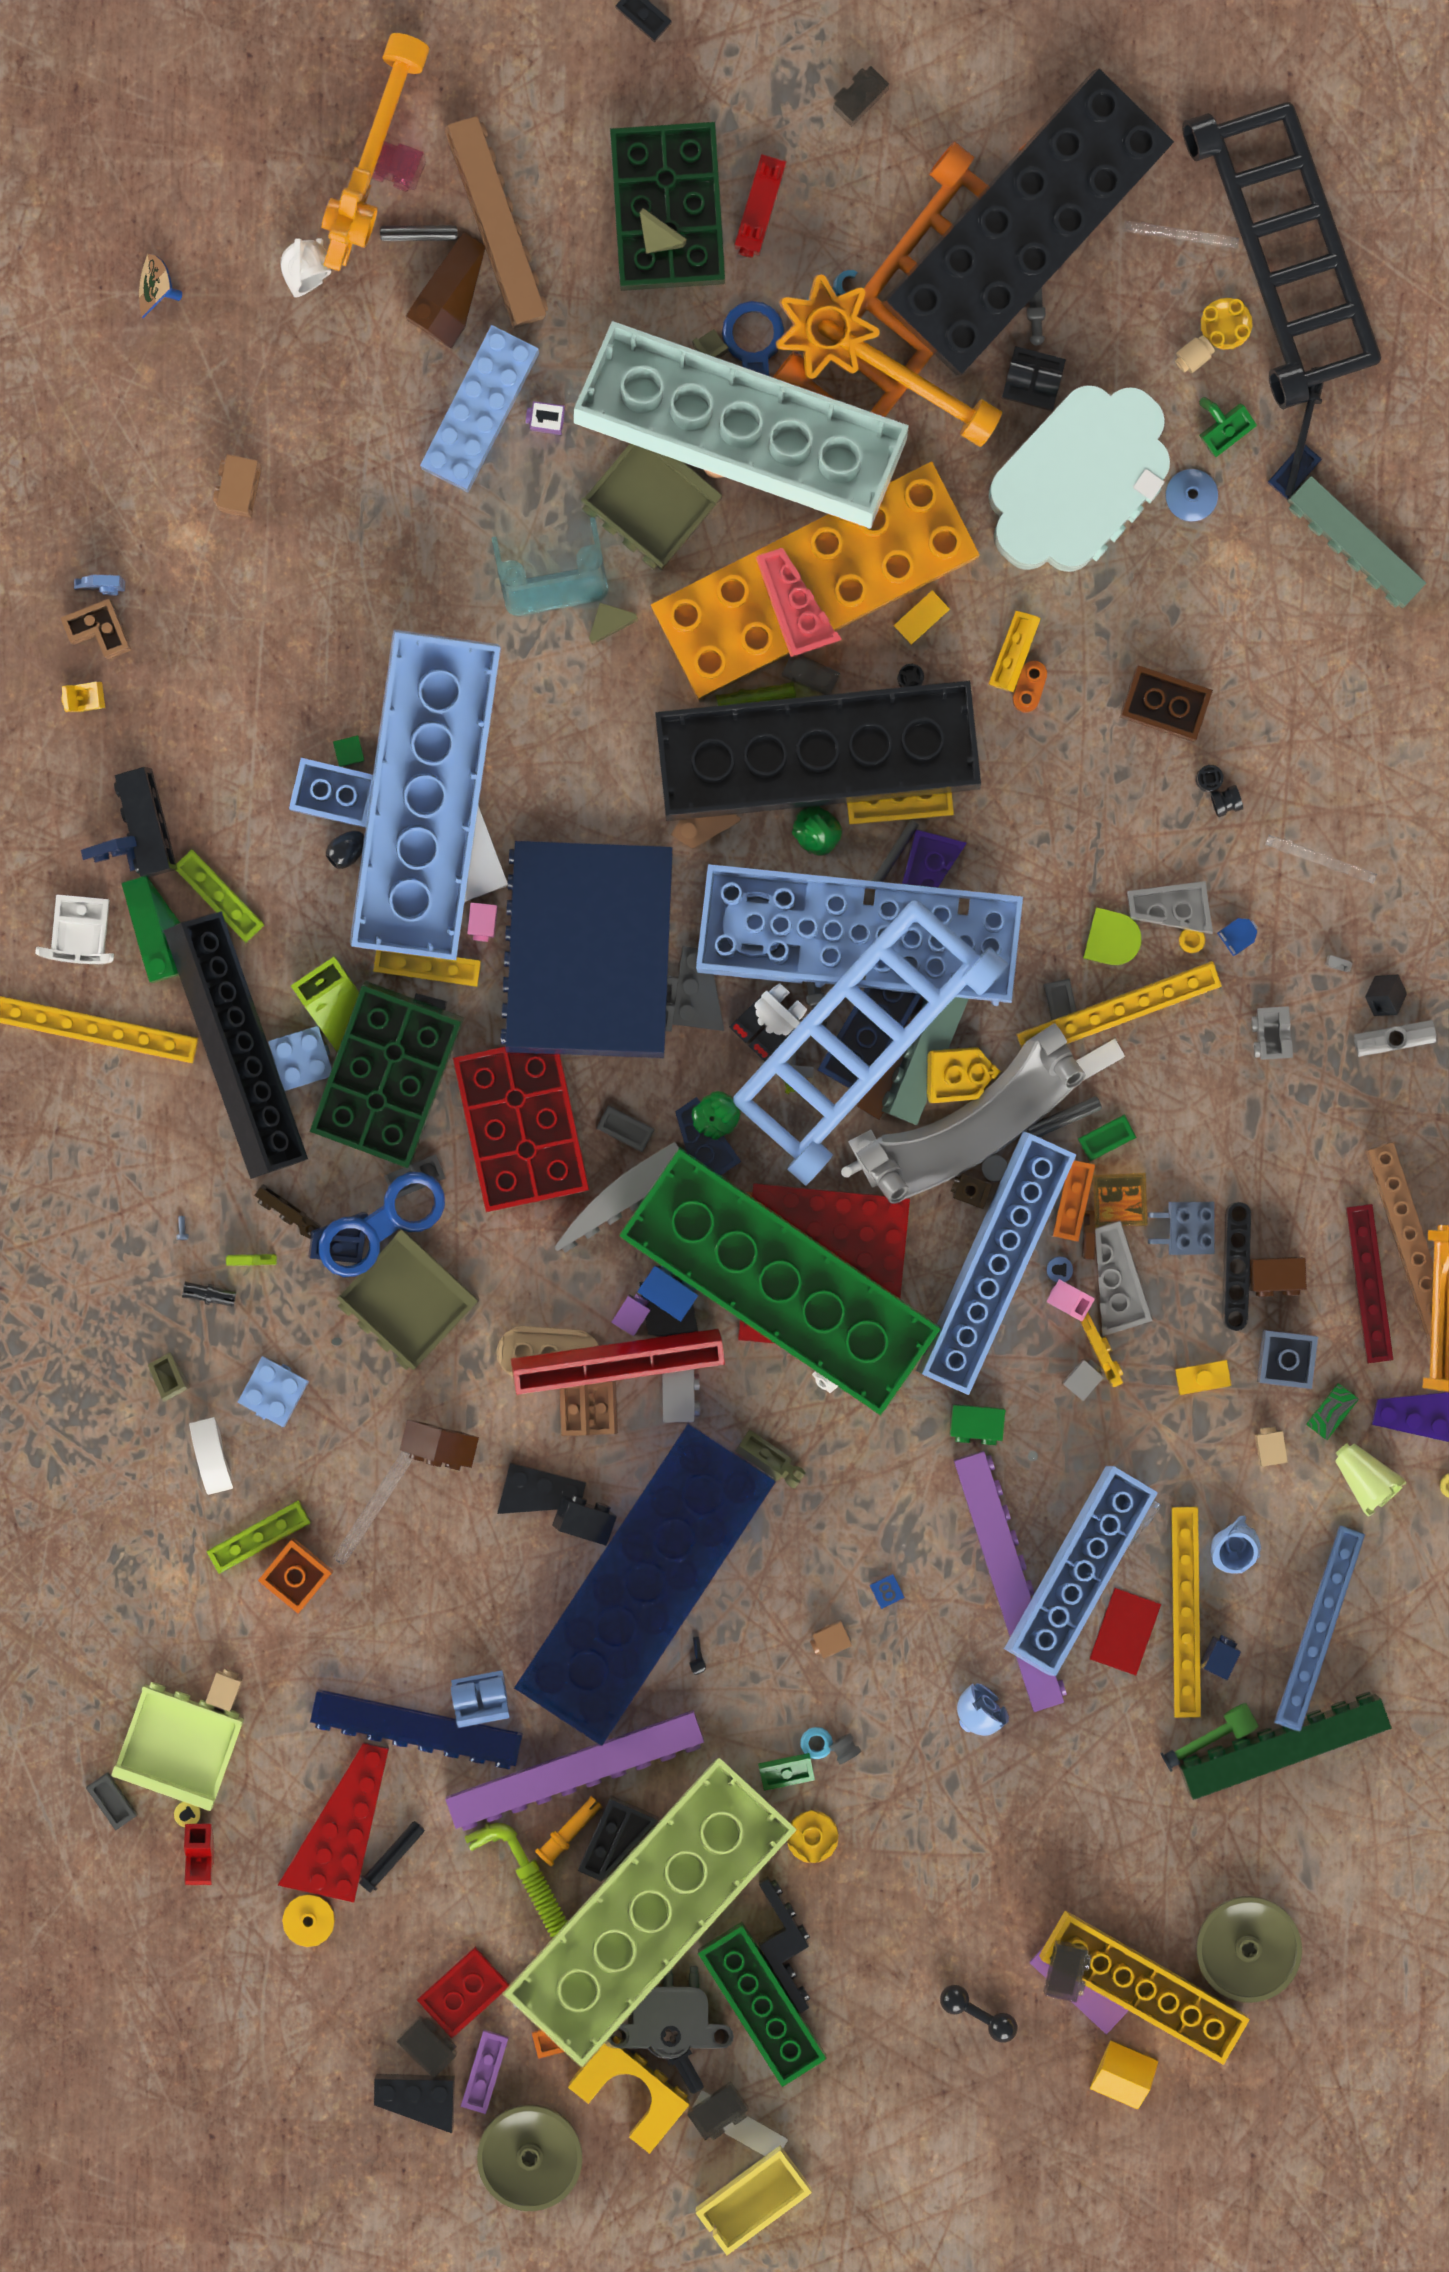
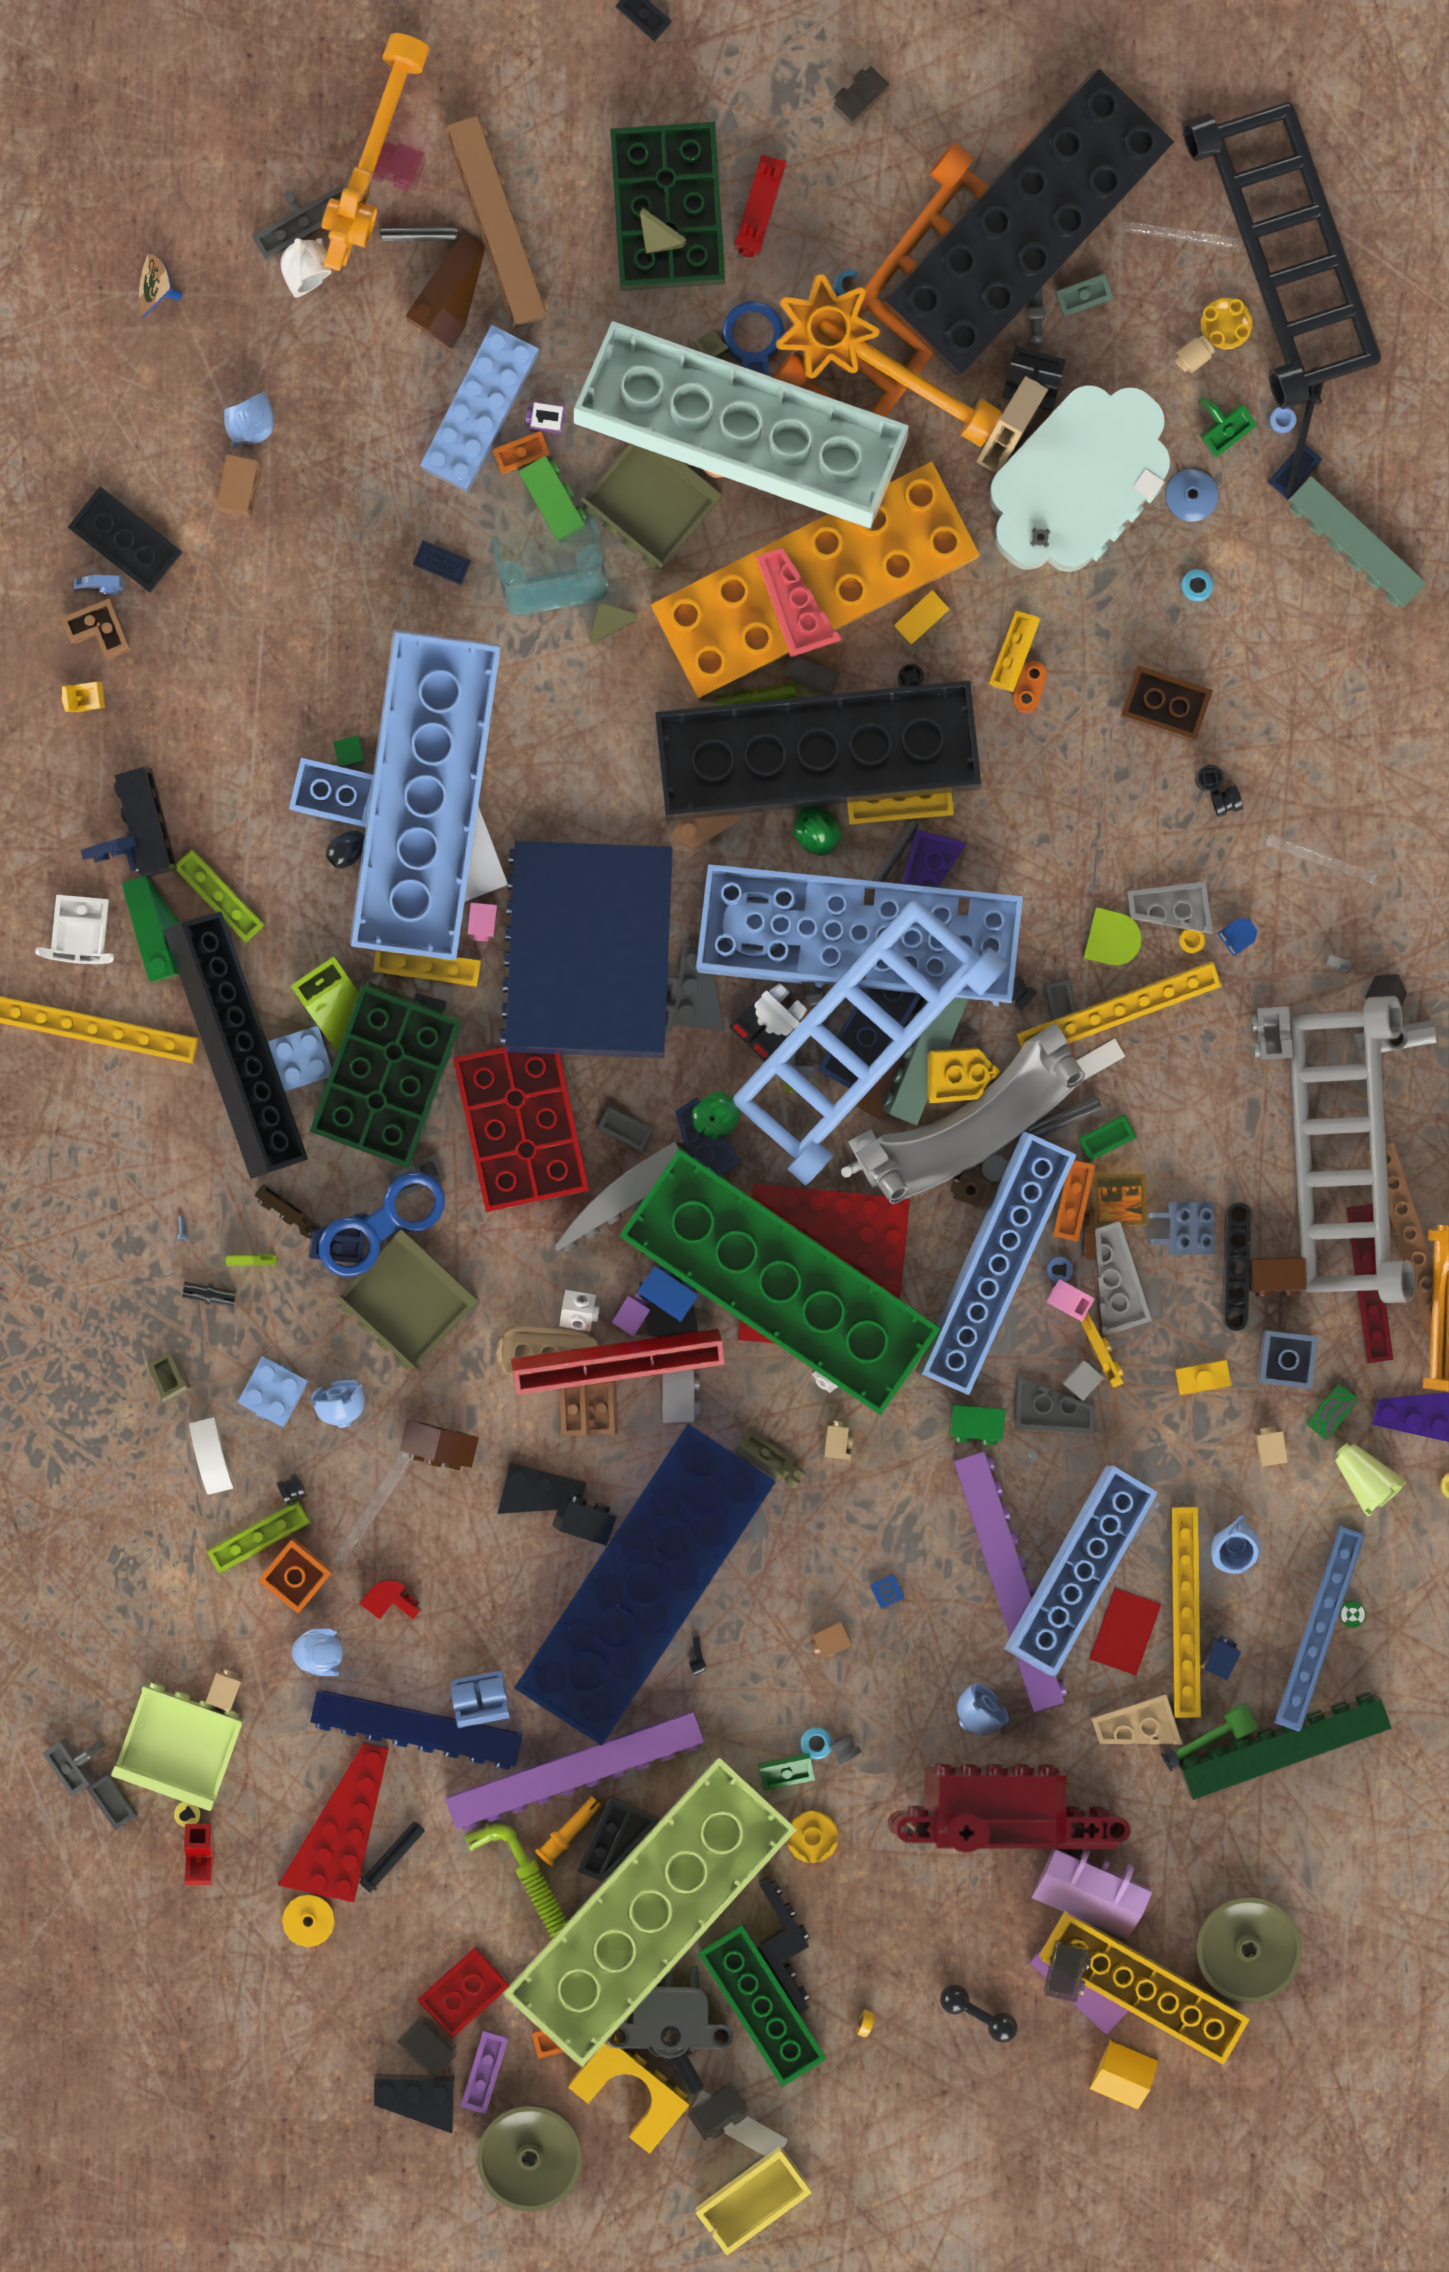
none -> dark grey plate [42,1738,105,1797]
none -> black plate [68,486,183,594]
none -> light blue helmet [224,391,274,448]
none -> dark grey plate [252,185,345,260]
none -> black wheel [277,1473,307,1506]
none -> light blue helmet [291,1628,343,1676]
none -> light blue cylinder [311,1380,365,1428]
none -> red brick [359,1579,421,1620]
none -> dark blue tile [413,540,471,585]
none -> orange plate [492,431,551,475]
none -> bright green brick [518,456,587,542]
none -> white brick [559,1290,600,1332]
none -> tan brick [824,1420,853,1460]
none -> yellow tile [856,2009,875,2037]
none -> dark red piece [887,1763,1131,1853]
none -> tan brick [976,376,1048,474]
none -> black wheel [1012,975,1038,1011]
none -> dark grey wing [1015,1376,1096,1433]
none -> dark grey piece [1030,528,1051,548]
none -> lavender piece [1032,1849,1152,1940]
none -> sand green plate [1055,274,1114,317]
none -> tan wing [1091,1694,1183,1745]
none -> medium azure piece [1181,569,1214,602]
none -> light blue tile [1269,407,1296,433]
none -> light grey fence [1290,996,1416,1303]
none -> green tile [1339,1601,1366,1628]

